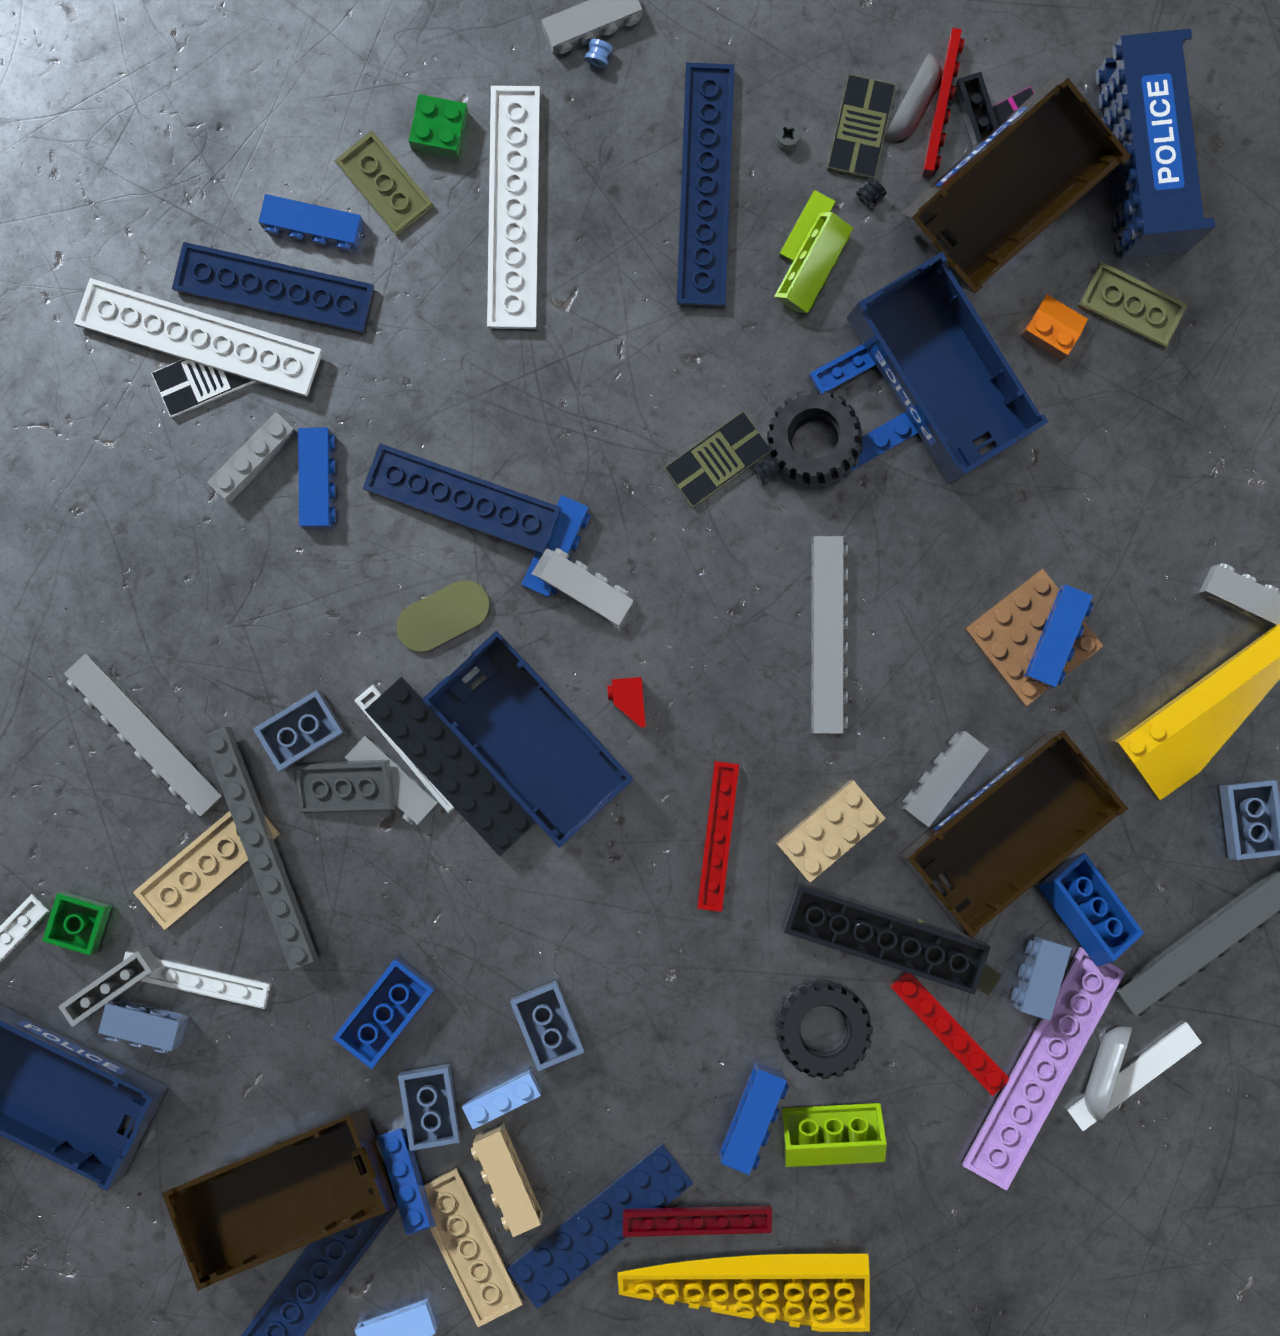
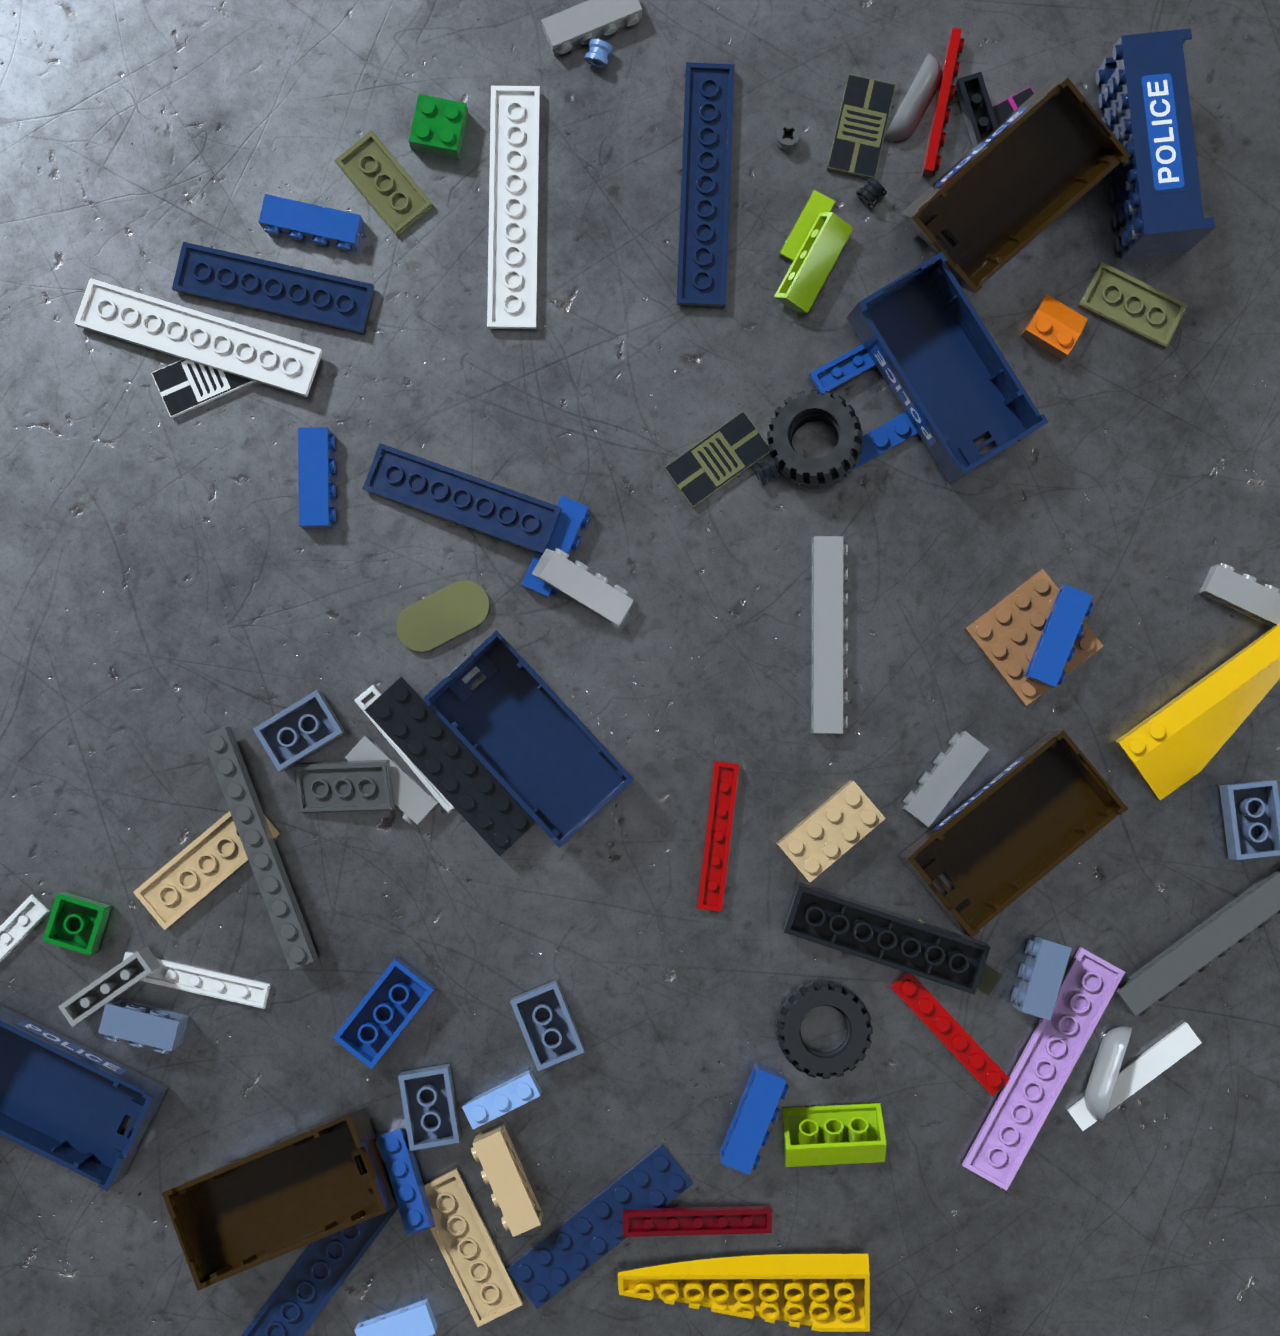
light grey brick [64,653,225,817] -> none
light grey brick [207,412,298,503] -> none
red slope [607,677,646,728] -> none
blue brick [1038,853,1144,967] -> none

